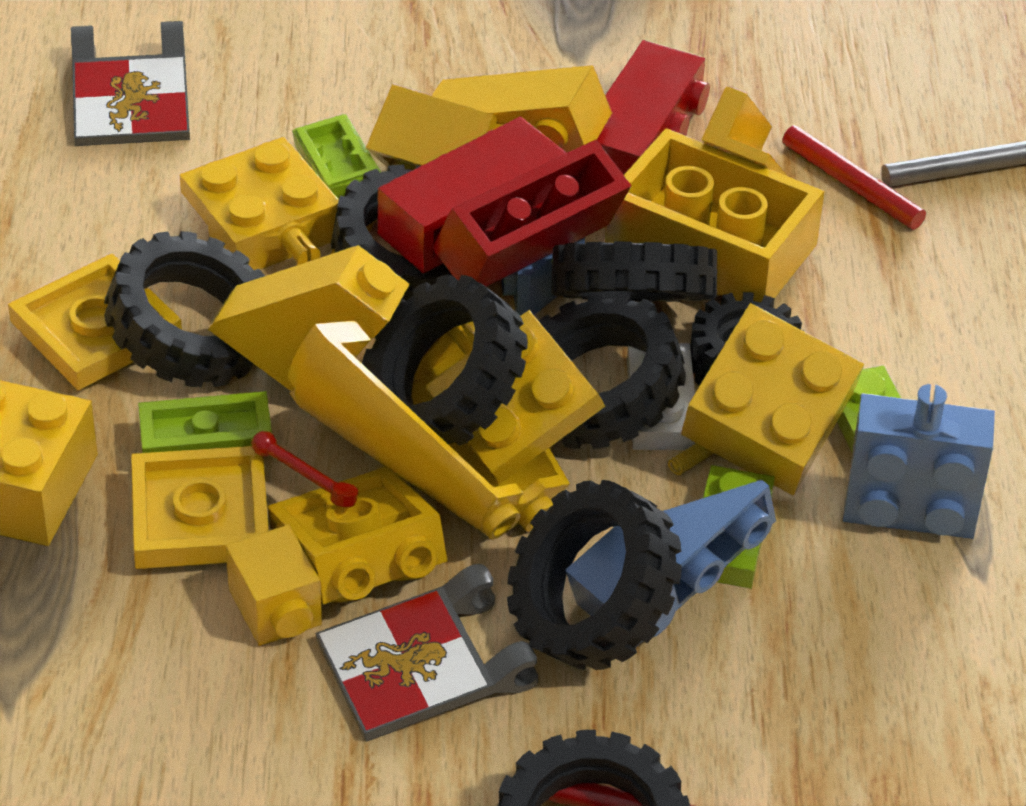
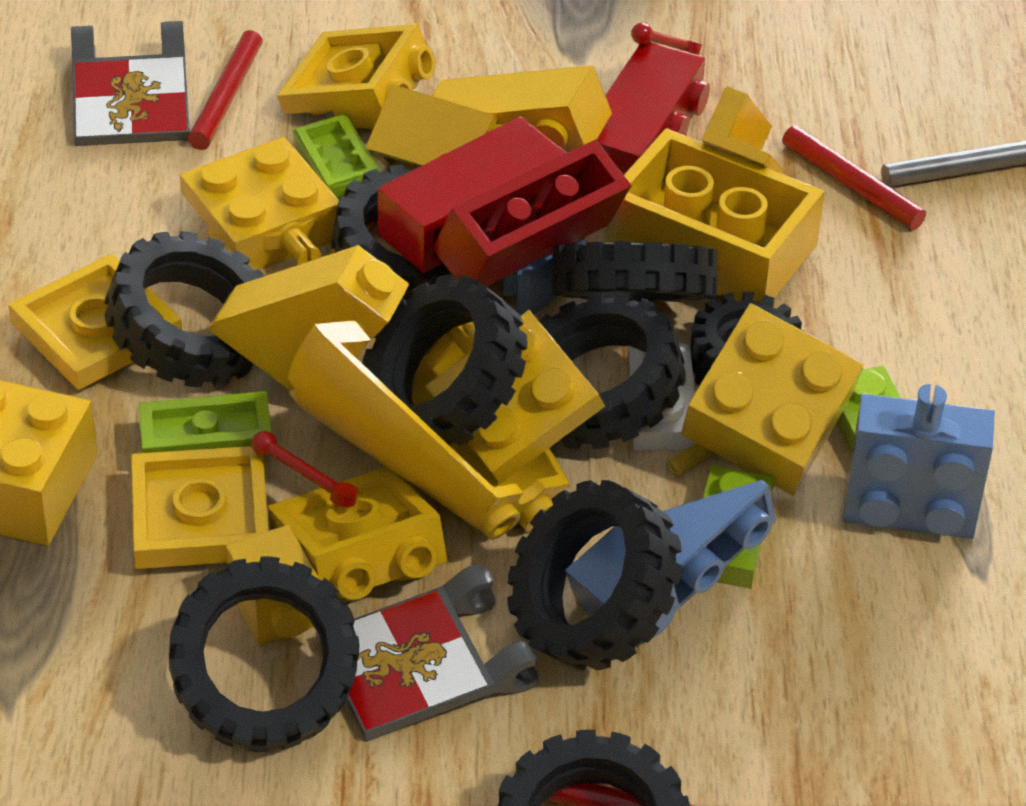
none -> black tyre [169,556,360,752]
none -> red bar [188,30,263,150]
none -> yellow plate [277,24,435,131]
none -> red hinge [631,22,702,55]

